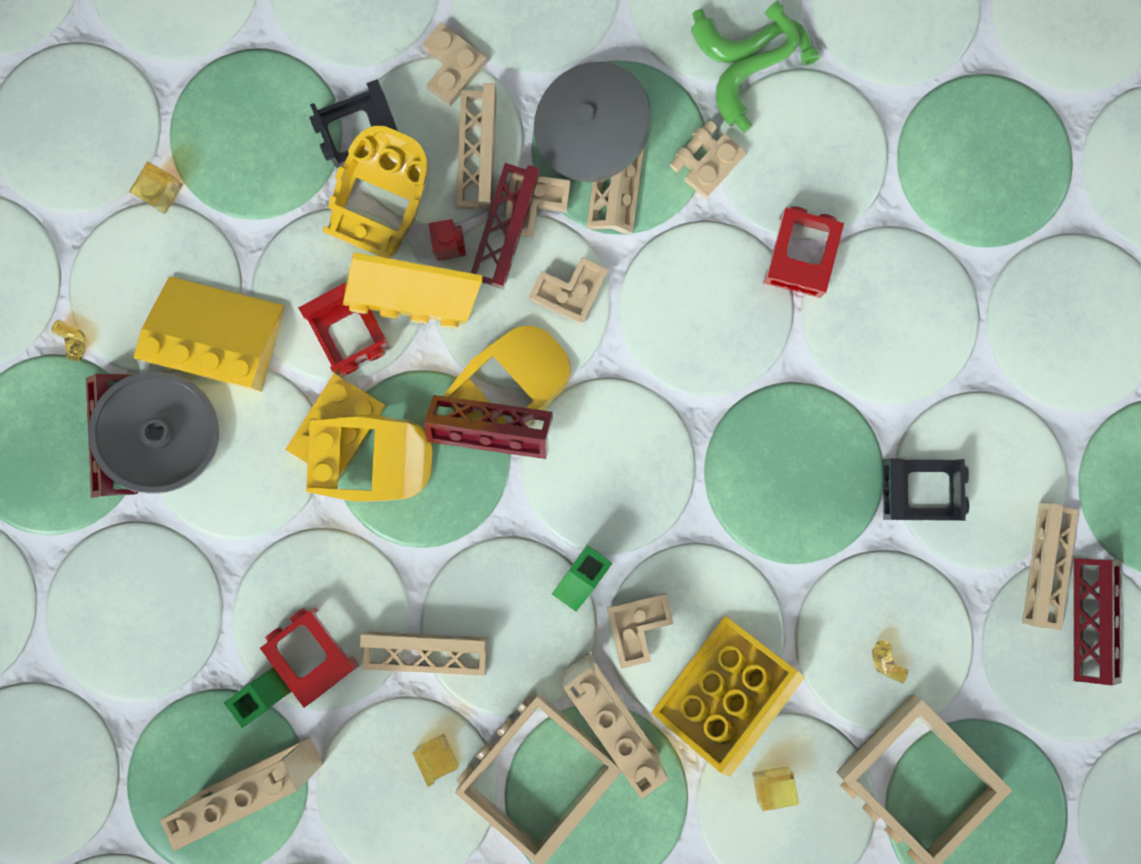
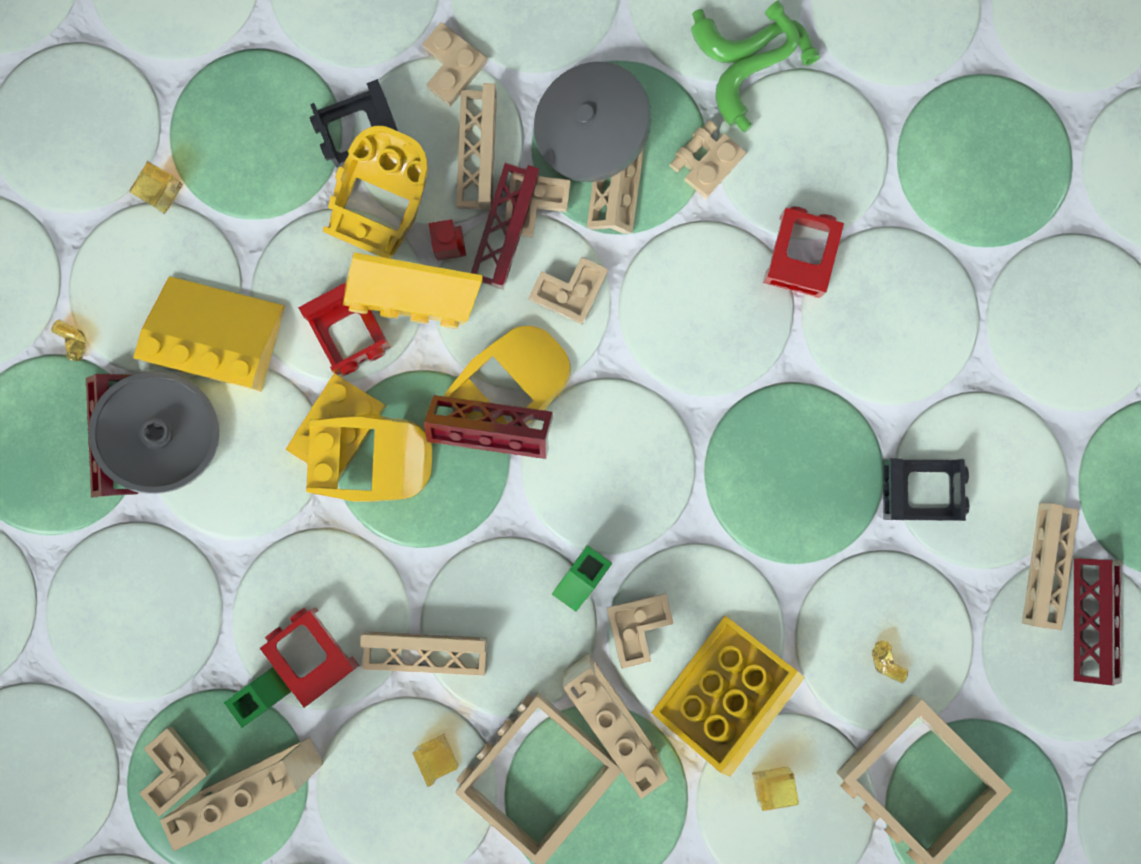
none -> tan plate [139,726,210,817]

